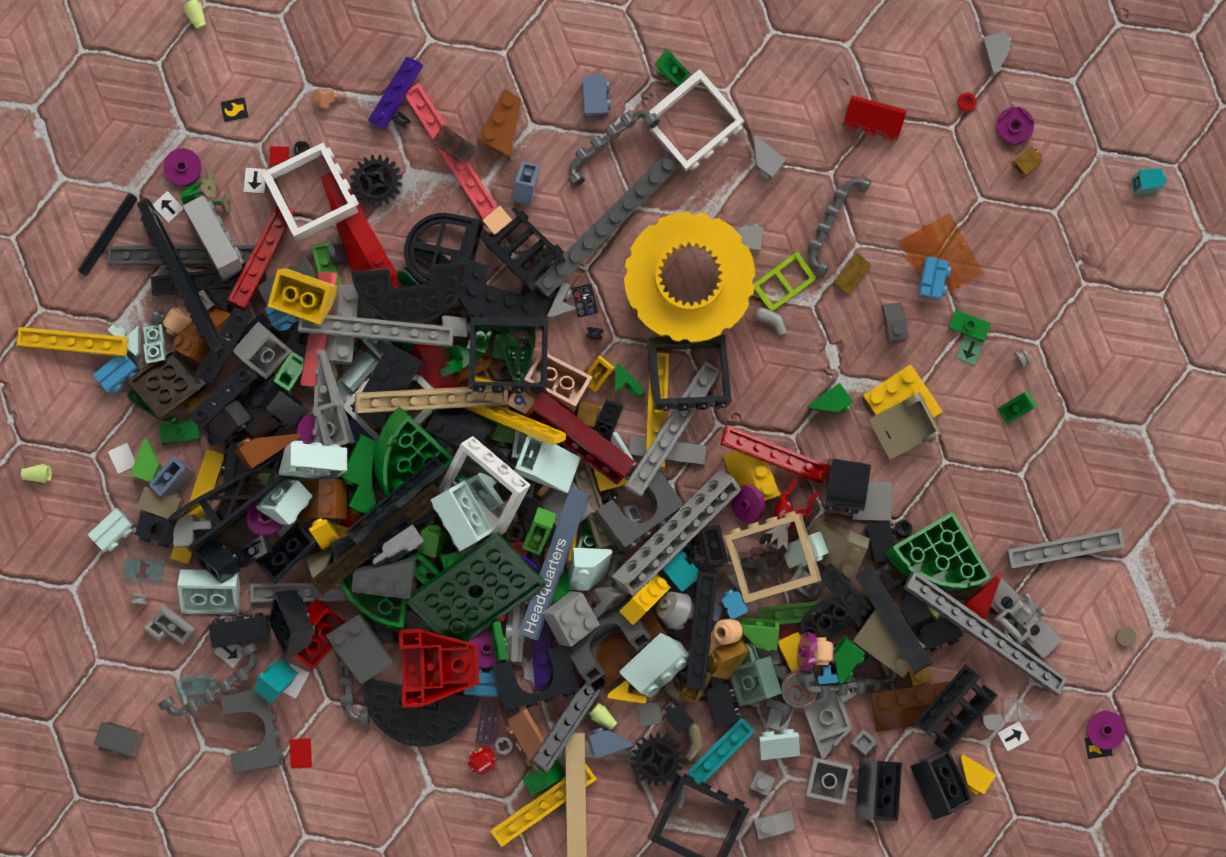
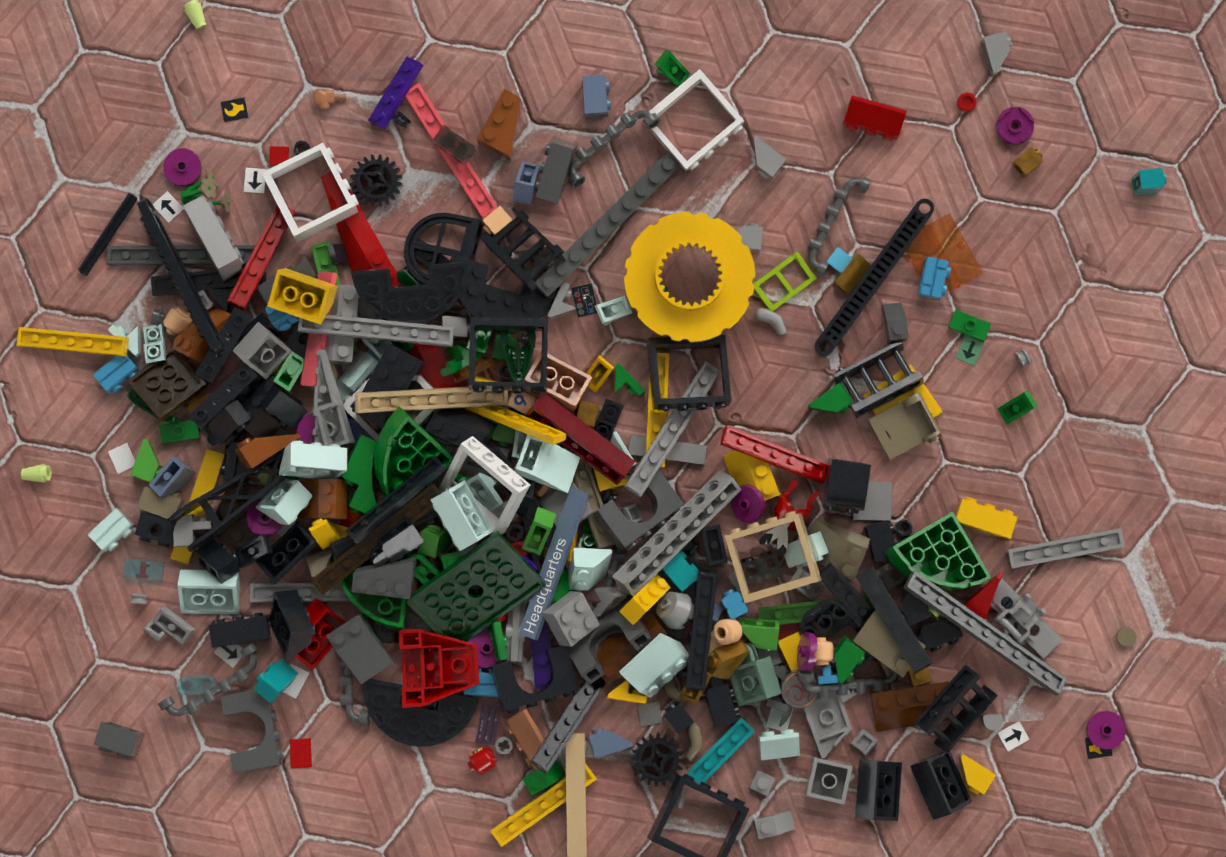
black bush [586,327,604,340] -> none
yellowish green cone [588,703,617,731] -> none
none -> dark grey wedge [534,138,577,204]
none -> light aqua slope [595,296,632,326]
none -> black gear [815,198,934,357]
none -> medium azure tile [826,247,853,274]
none -> black fence [833,340,924,419]
none -> yellow brick [955,497,1018,540]

